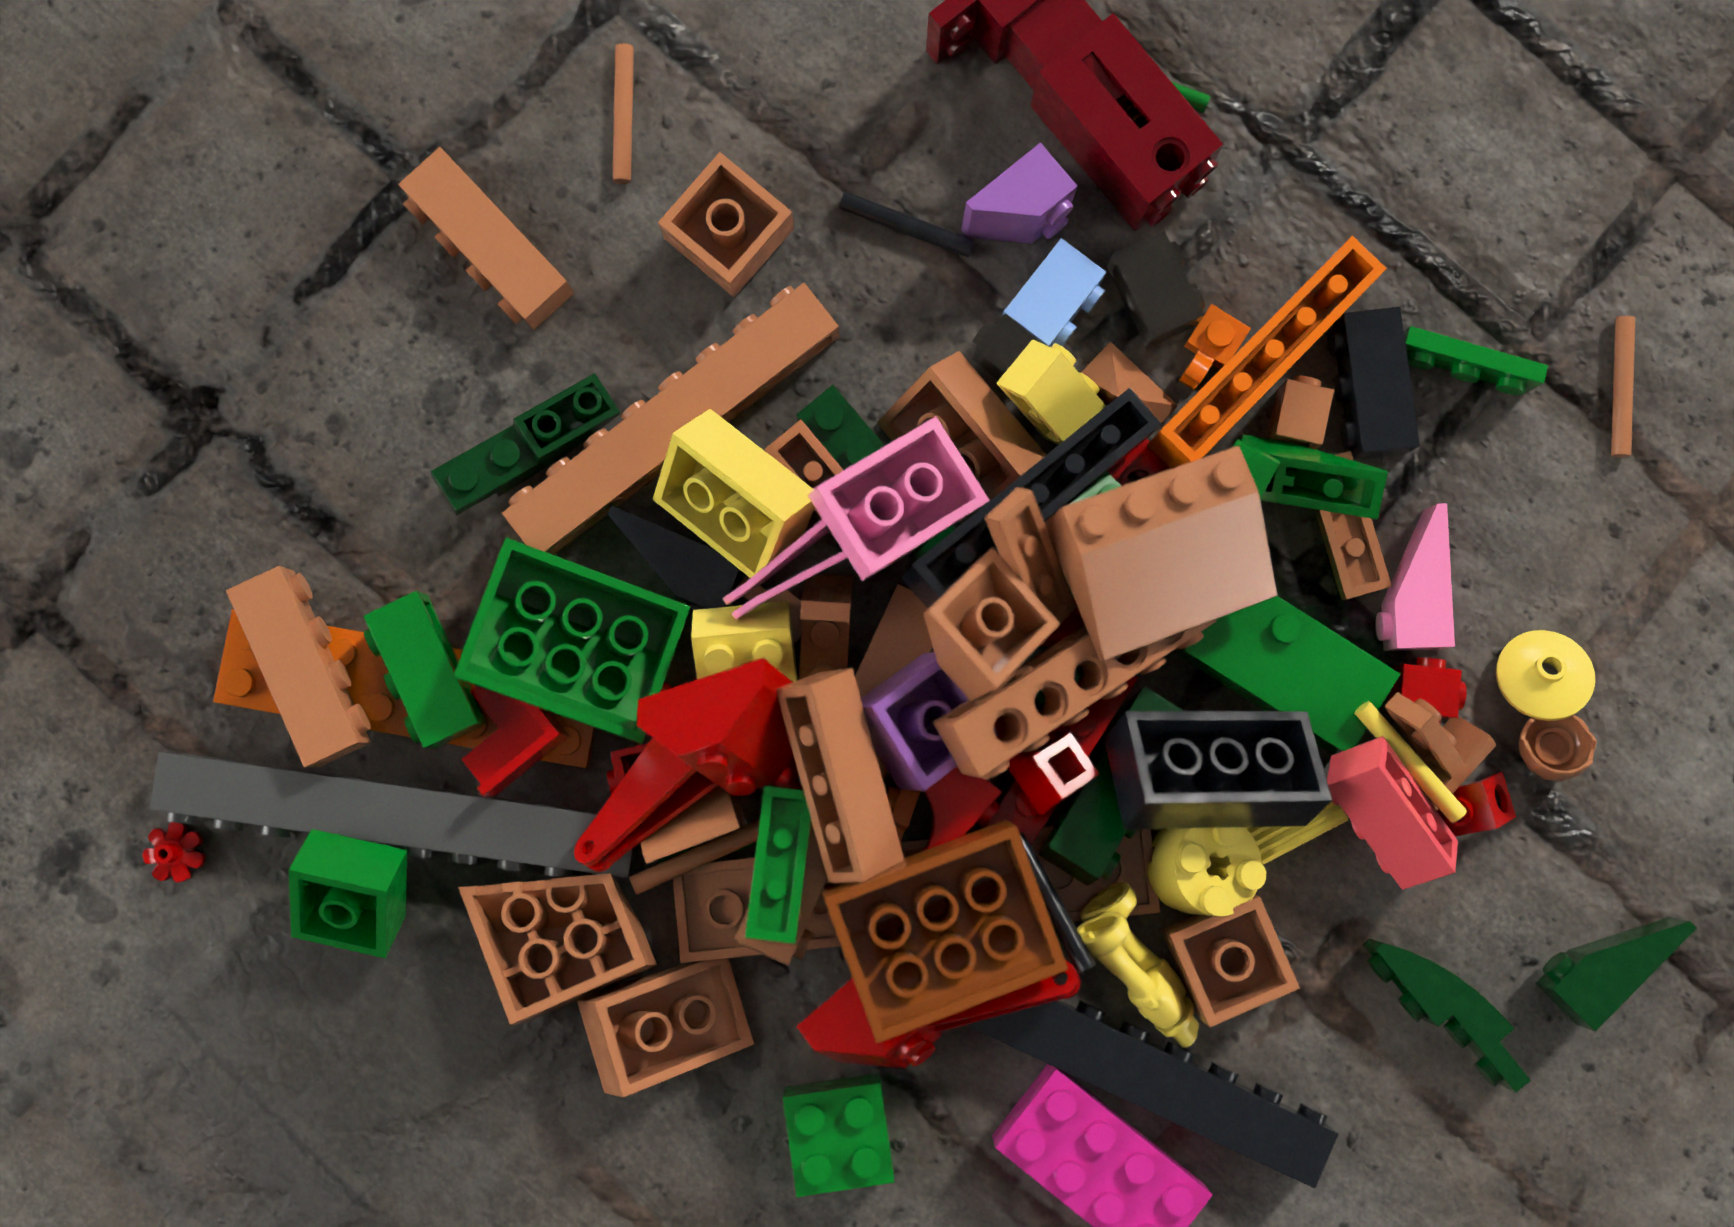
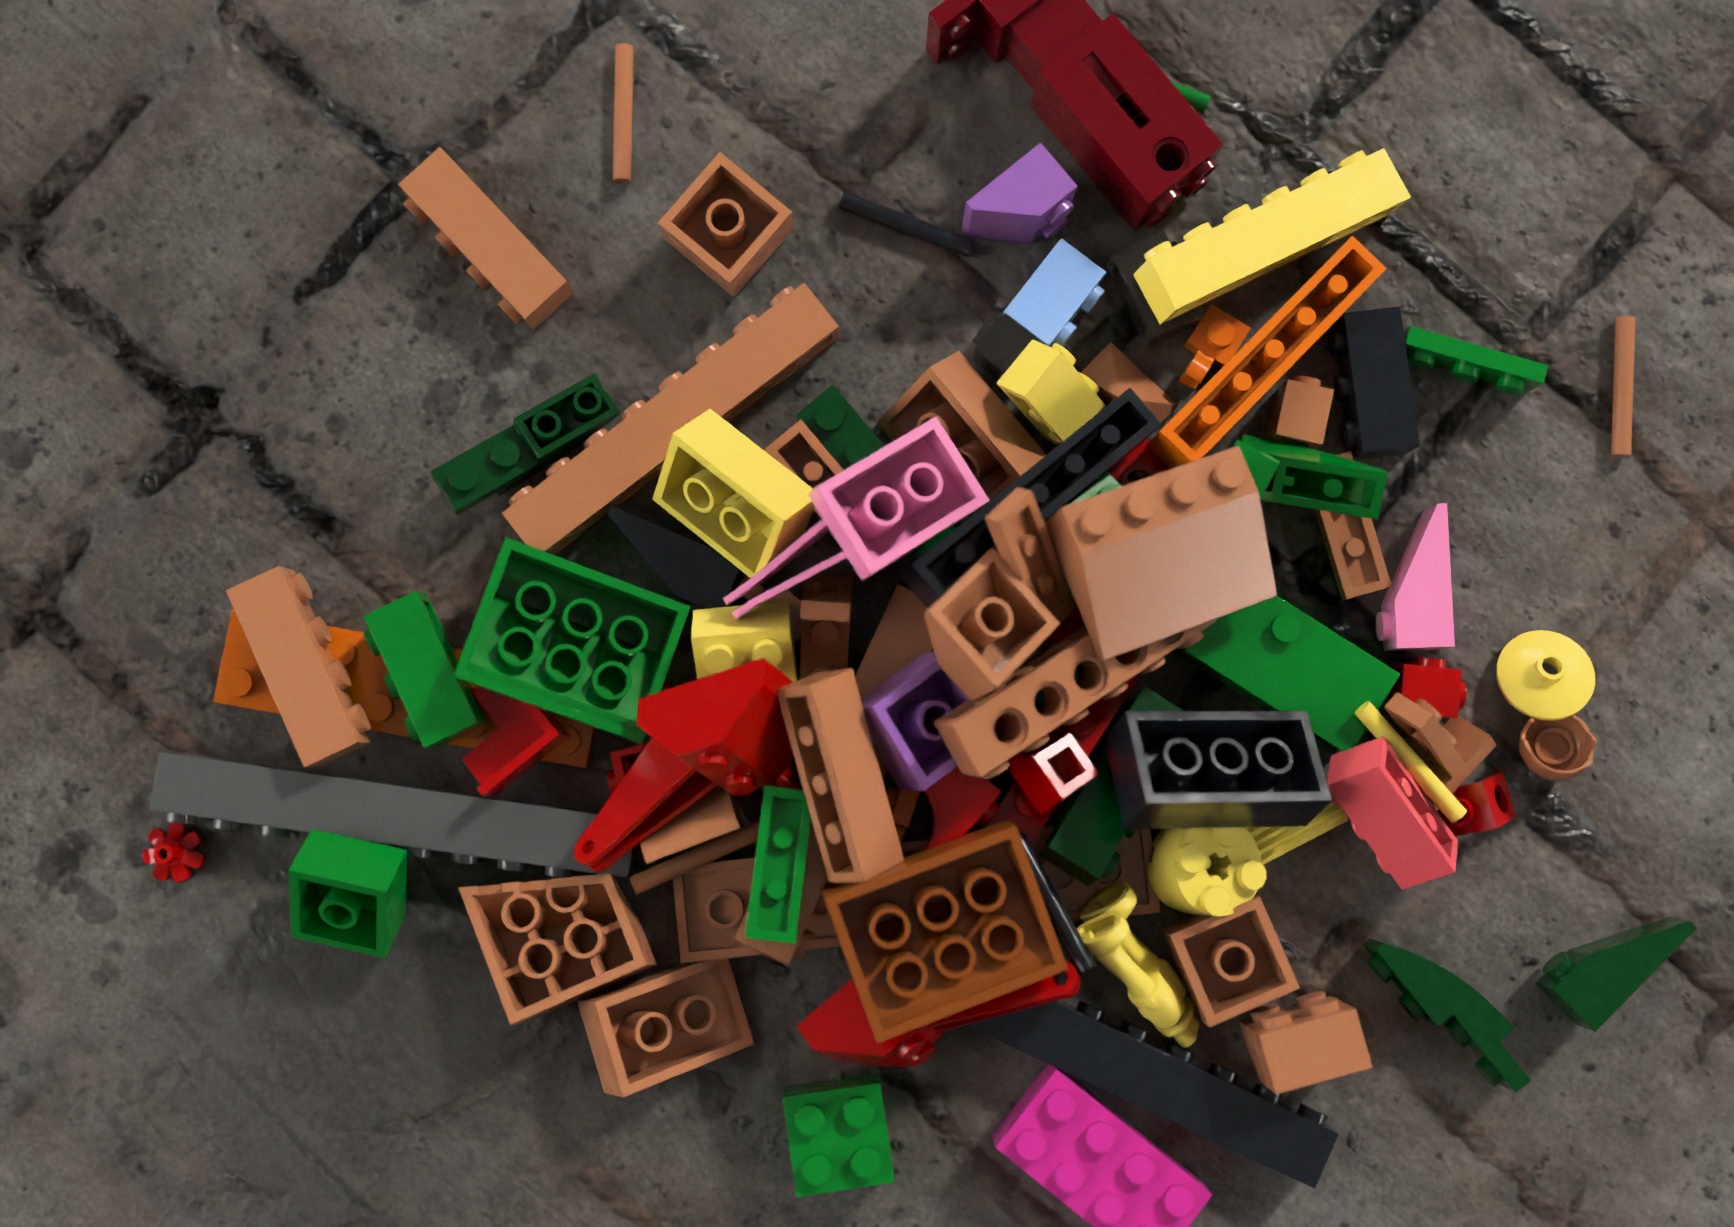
none -> light yellow brick [1133,148,1411,325]
none -> nougat brick [1239,991,1373,1094]

